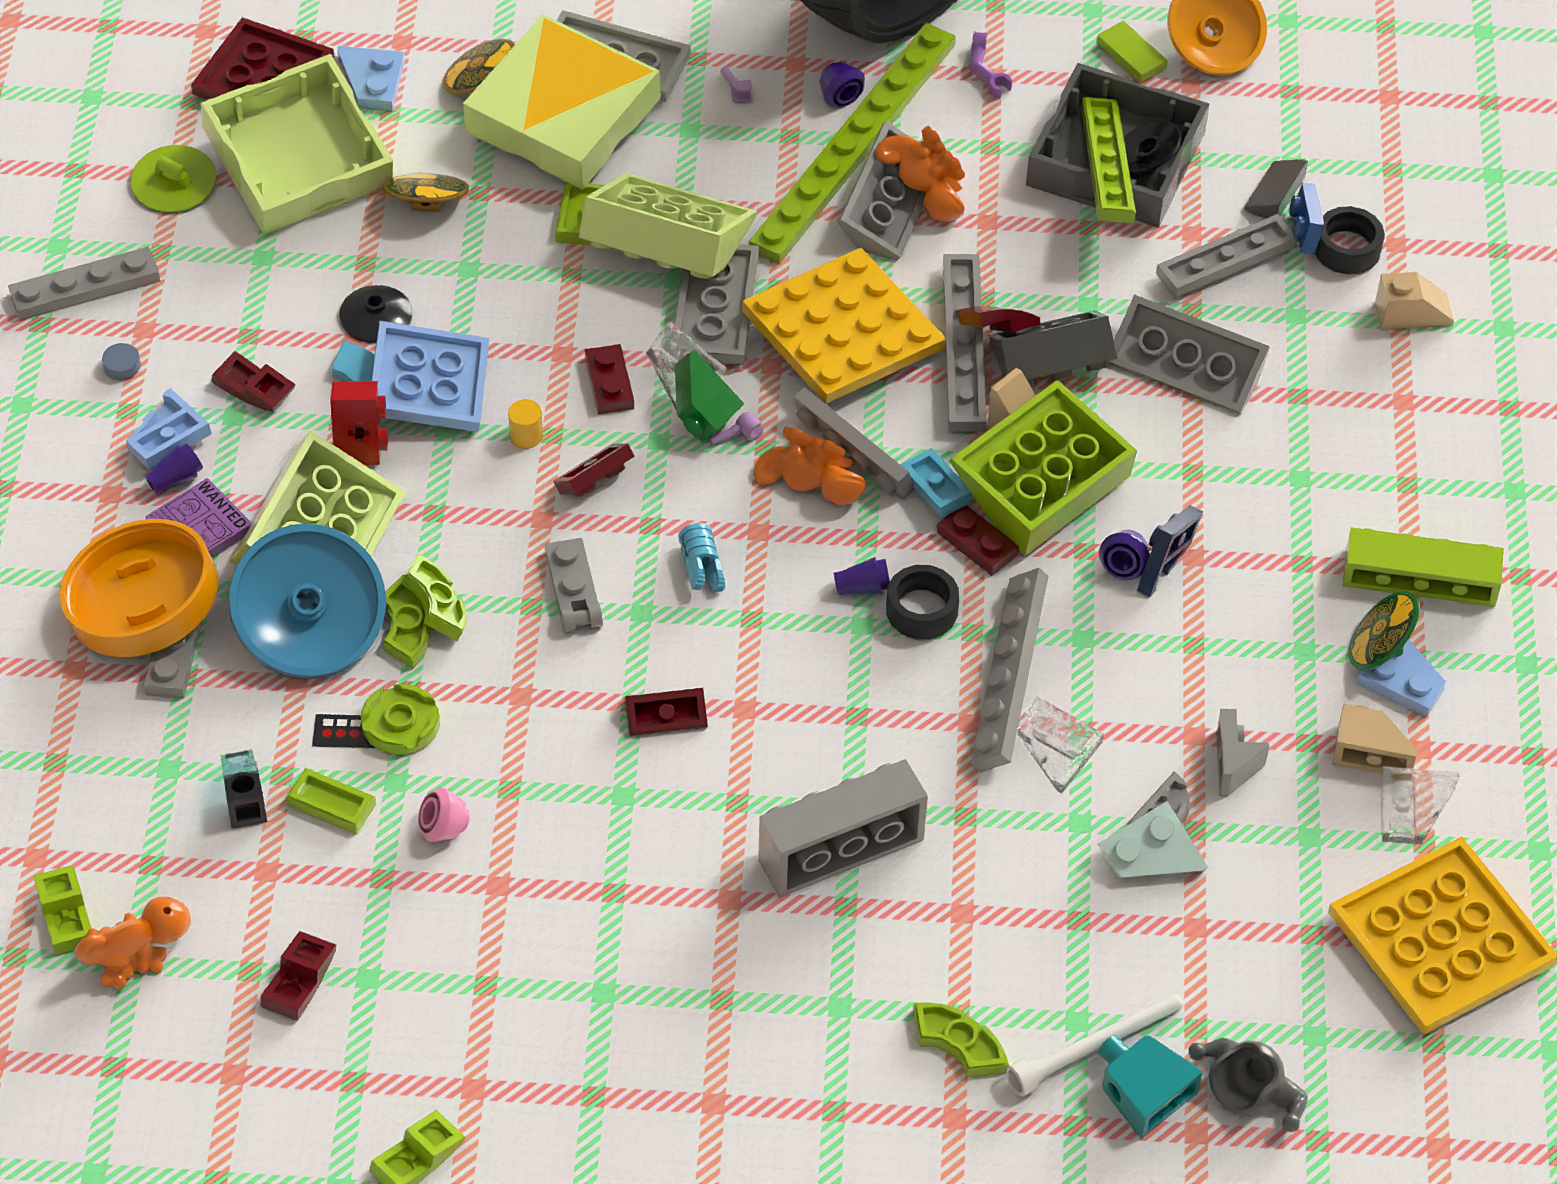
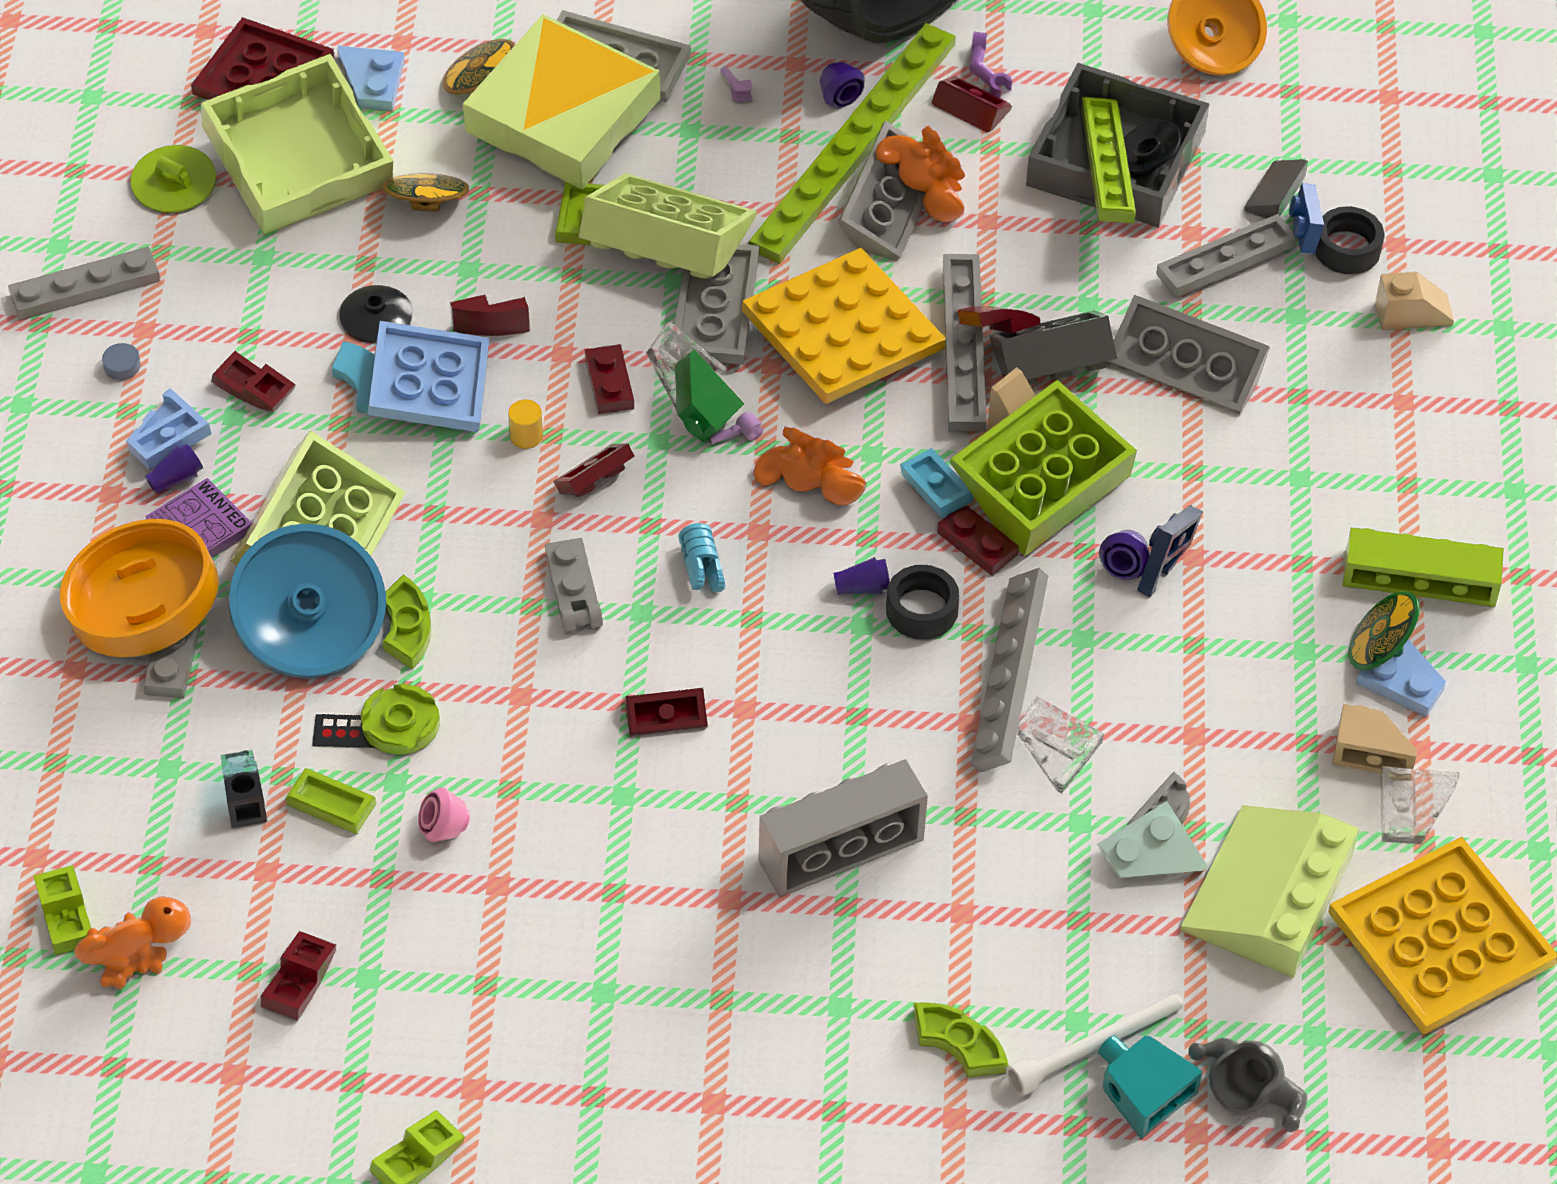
red brick [330,381,388,466] -> none
lime tile [401,554,466,642] -> none
light grey plate [793,387,914,500] -> none
lime tile [1096,20,1168,83] -> none
light grey slope [1216,709,1270,797] -> none
none -> dark red slope [450,294,530,336]
none -> dark red slope [932,76,1013,132]
none -> yellowish green slope [1180,805,1360,978]

